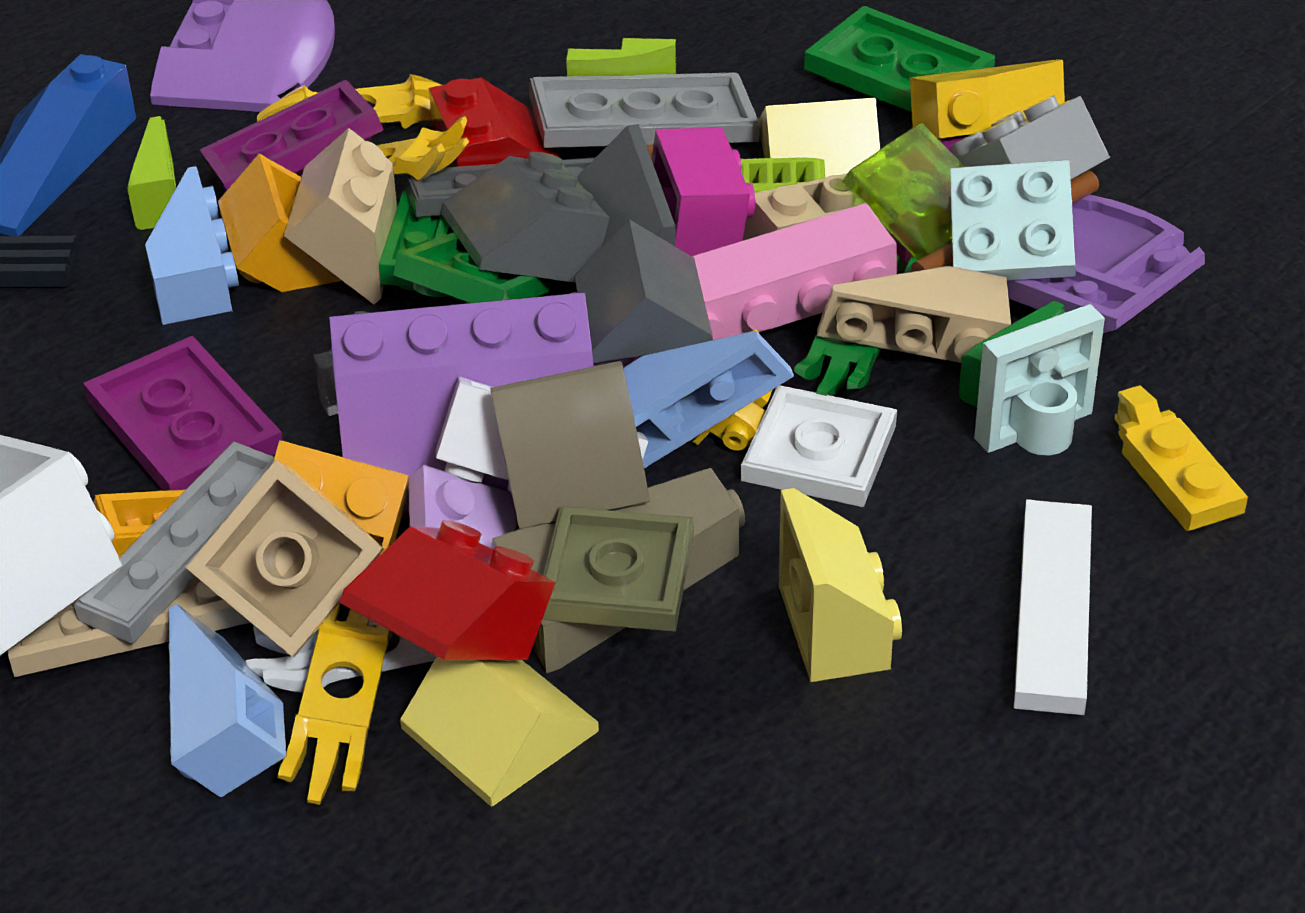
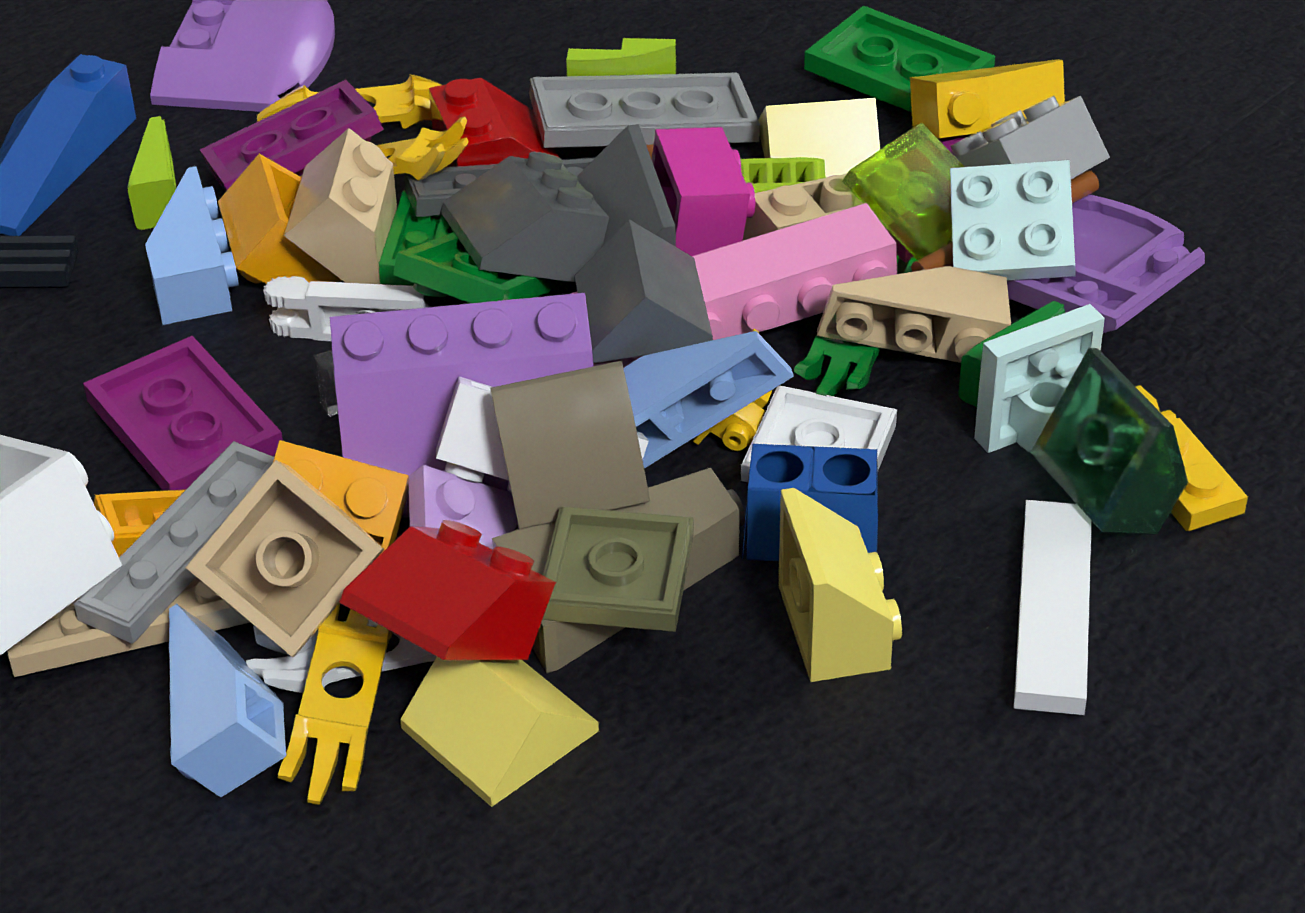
none -> white hinge [263,276,430,341]
none -> blue piece [742,444,878,561]
none -> clear green slope [1030,348,1188,534]

